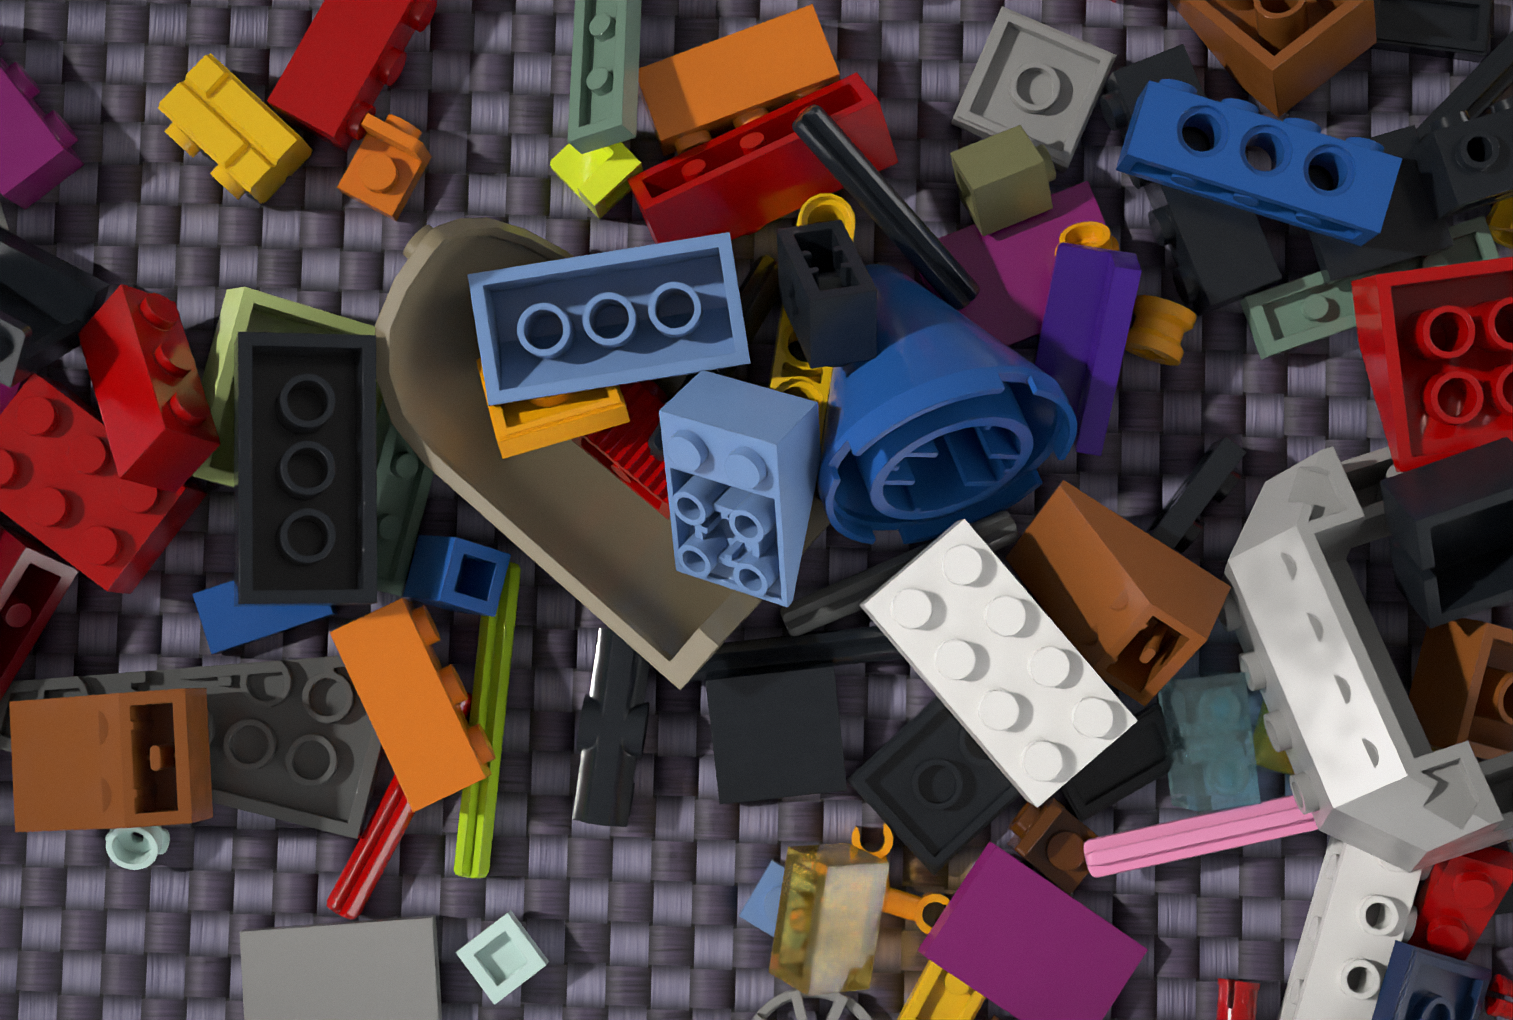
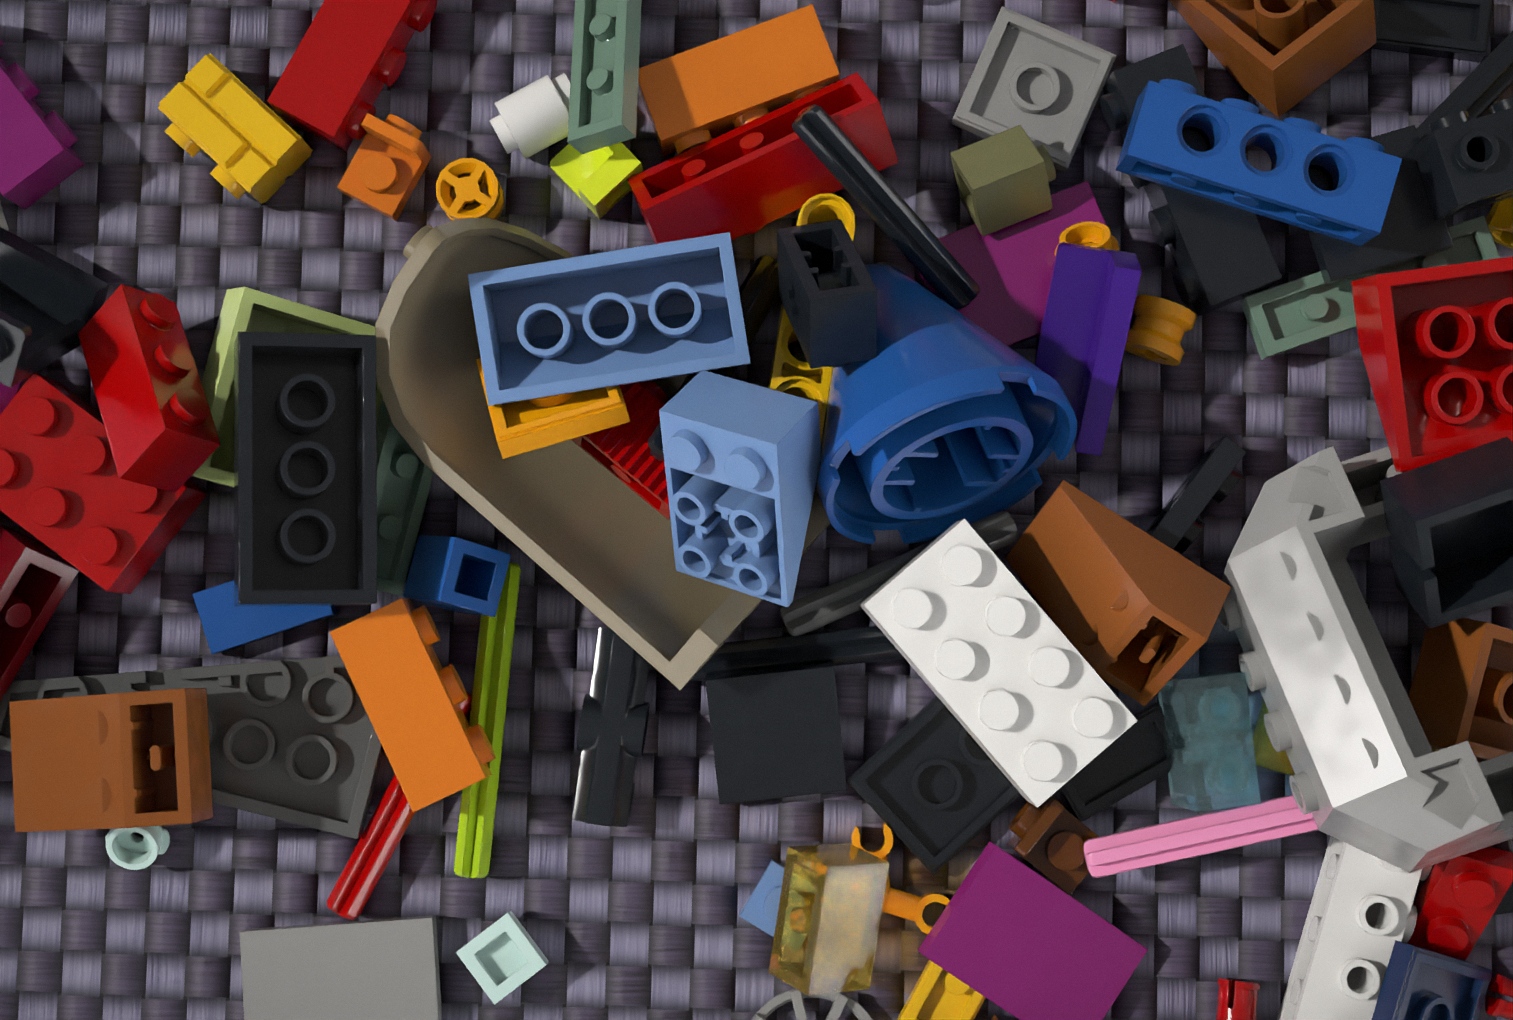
none -> light orange wheel [436,158,505,221]
none -> white brick [489,73,570,159]

